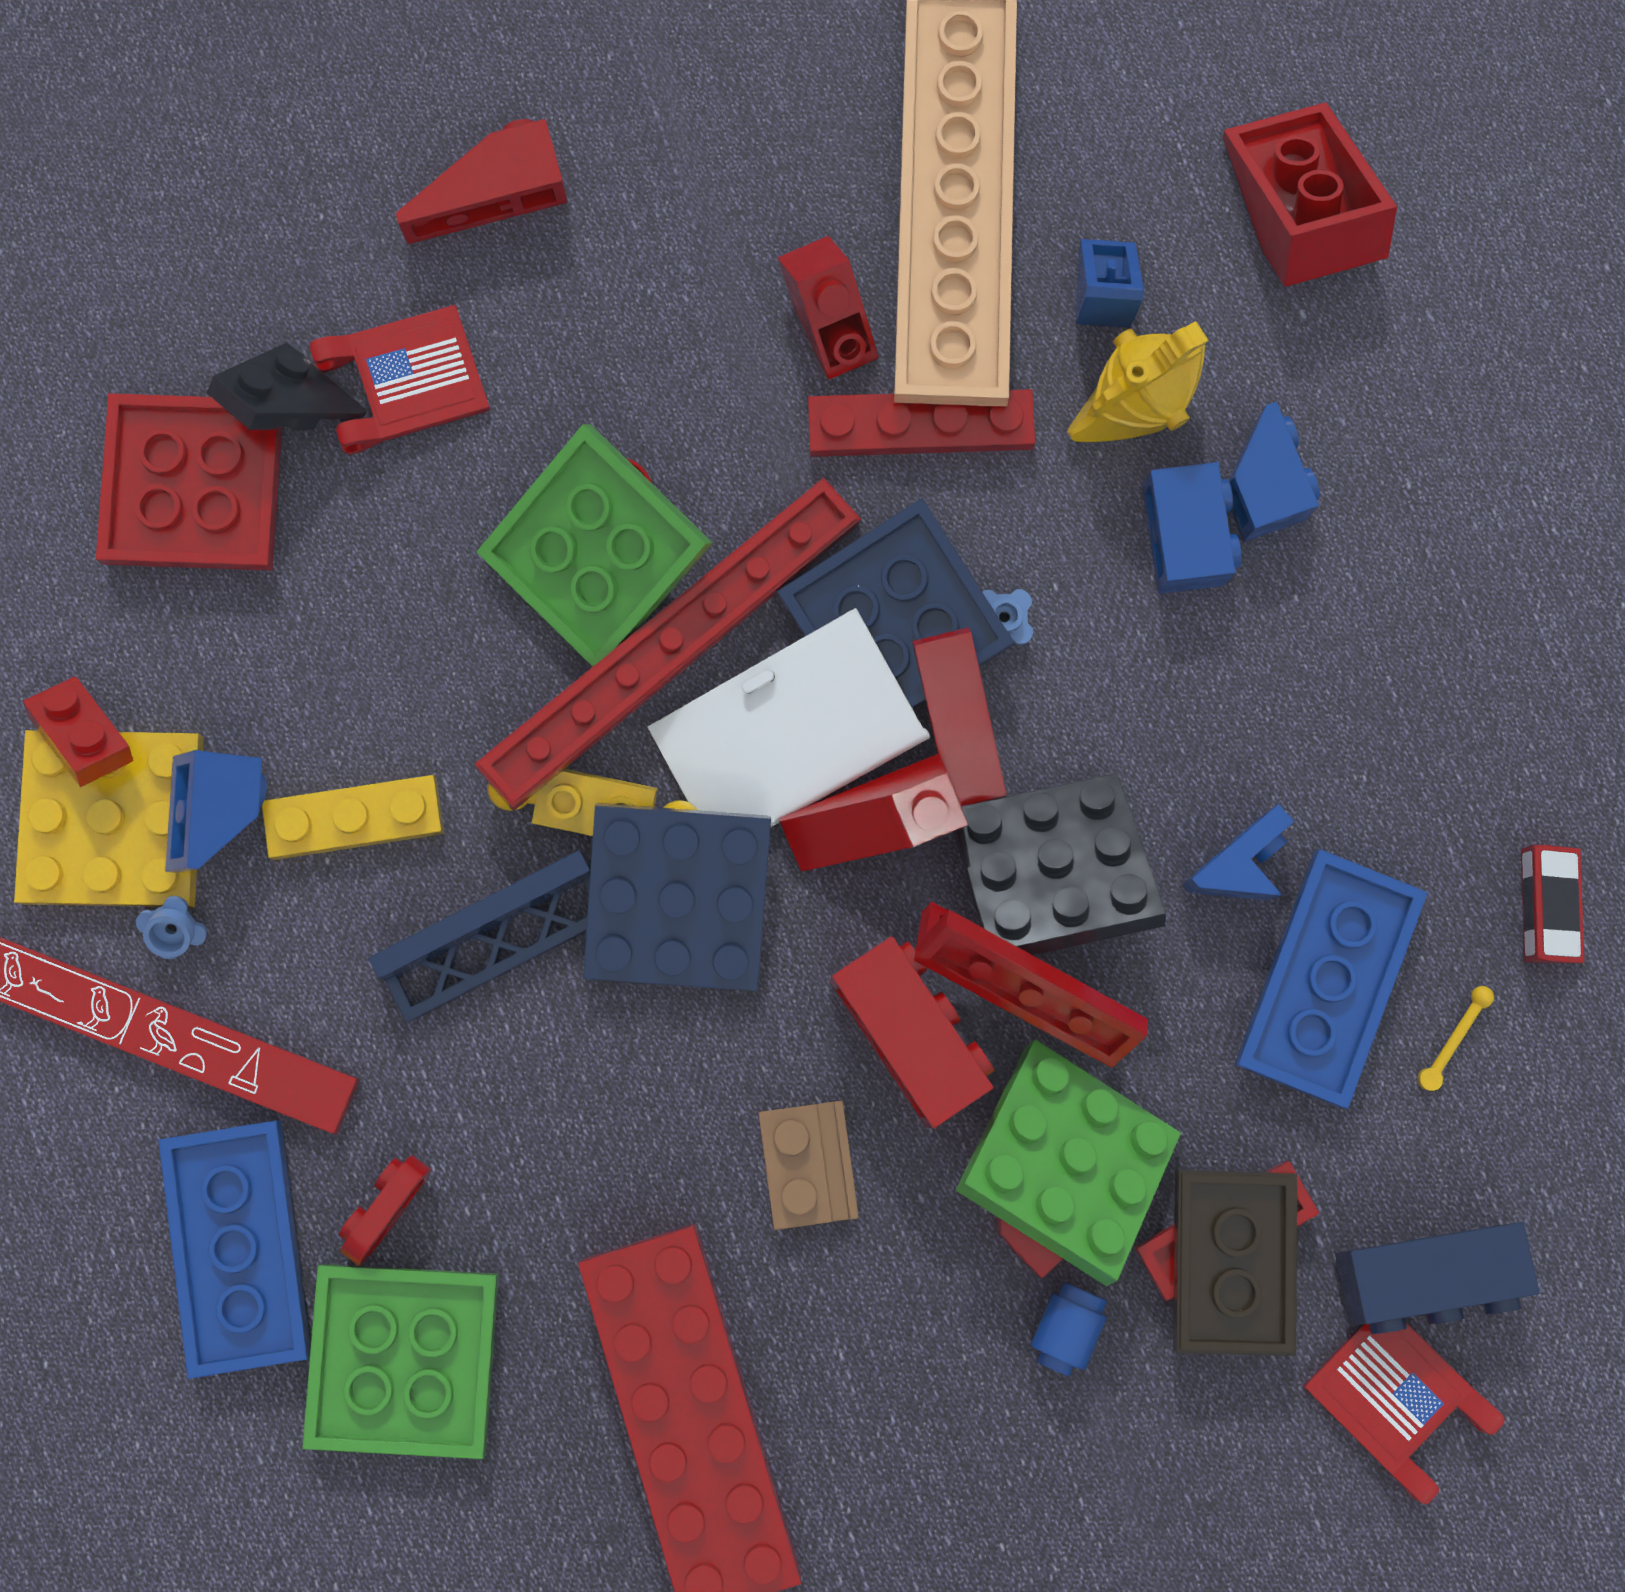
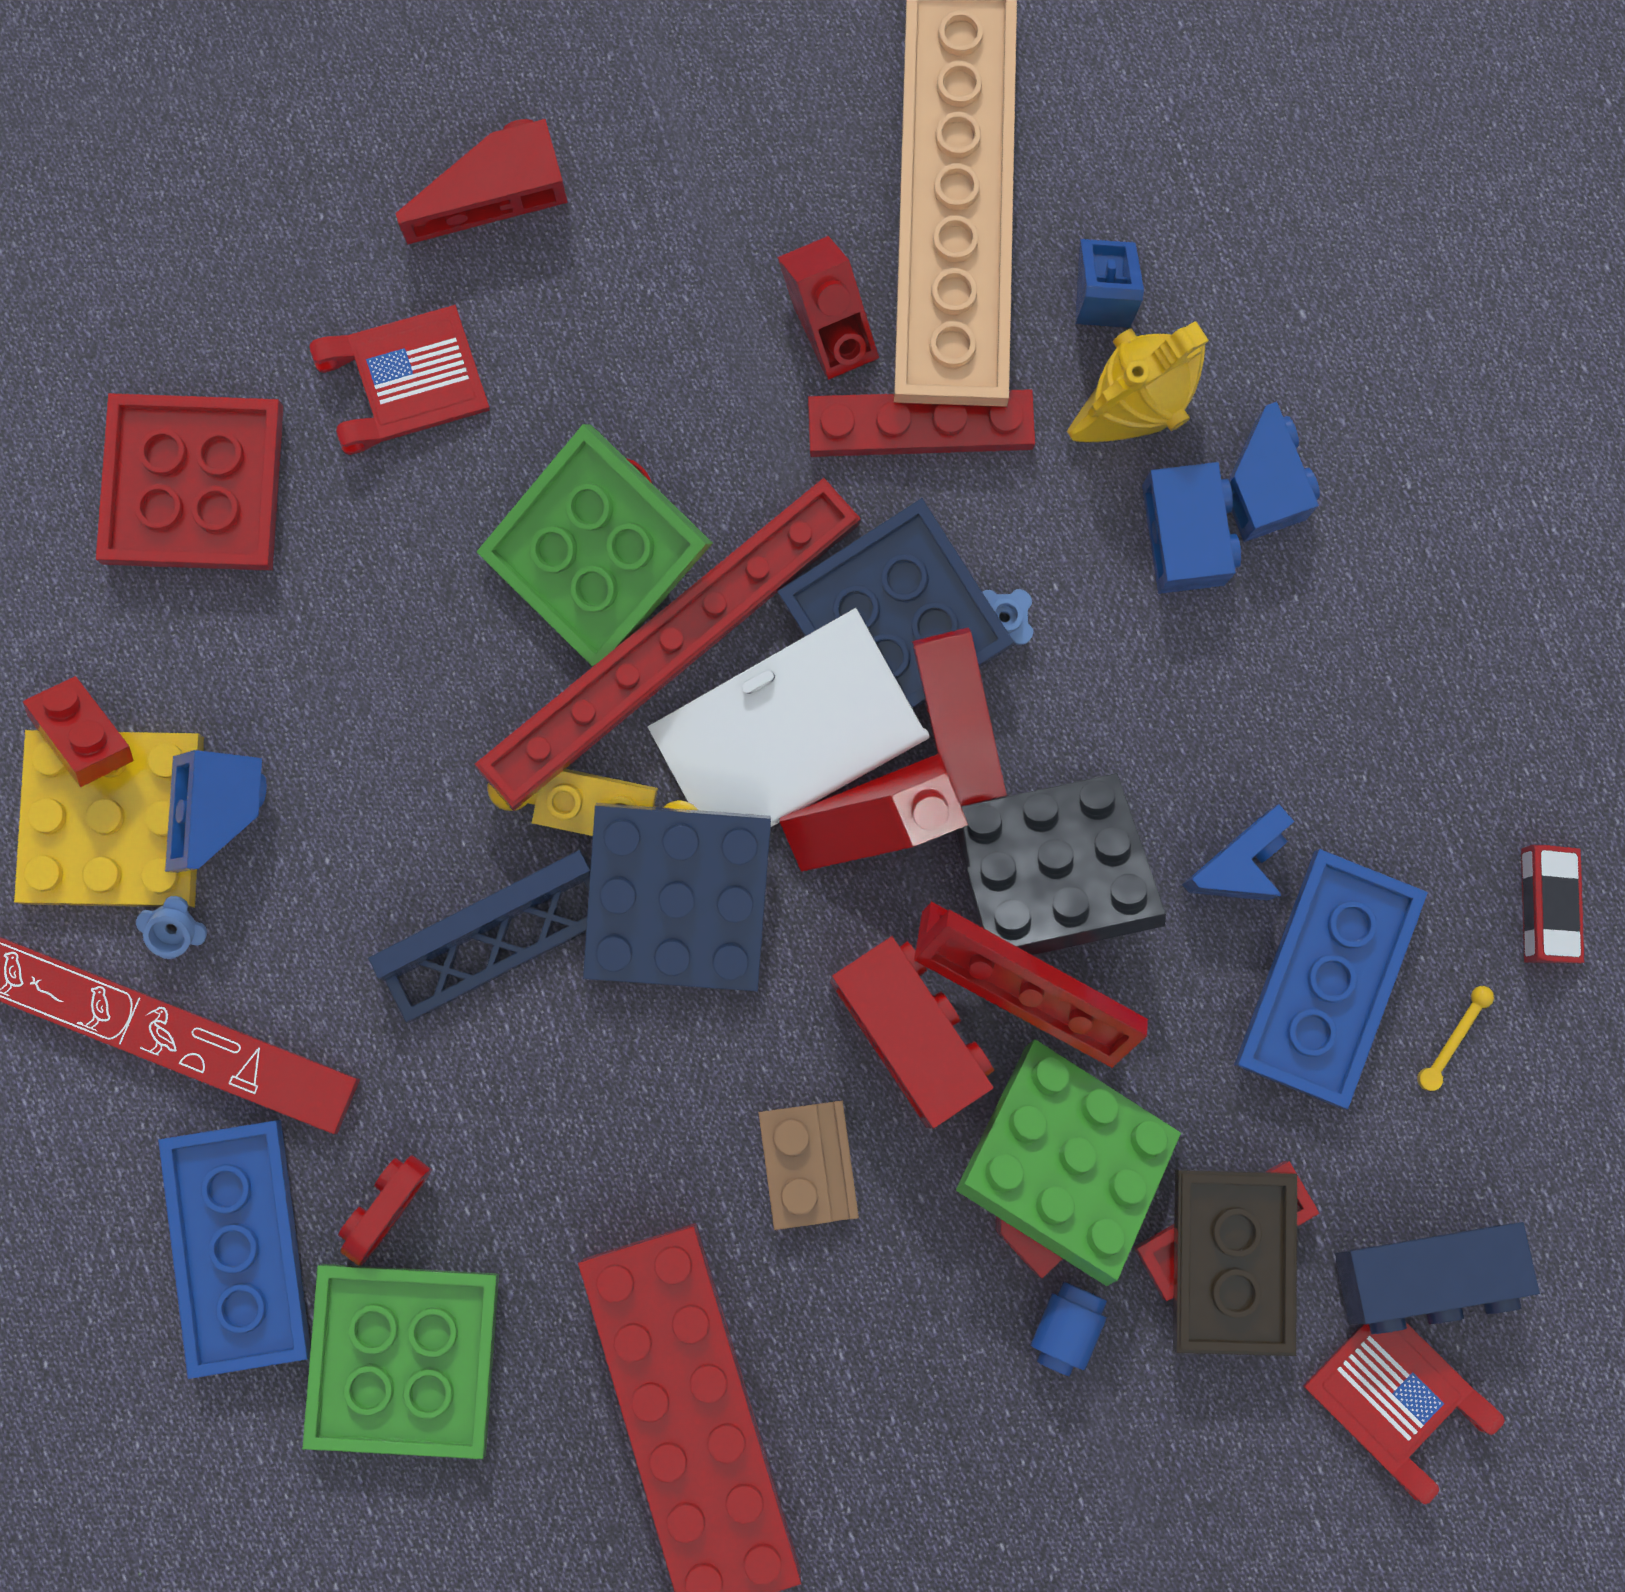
black wing [207,342,367,430] -> none
yellow plate [262,775,444,860] -> none
red slope [1223,102,1397,287] -> none

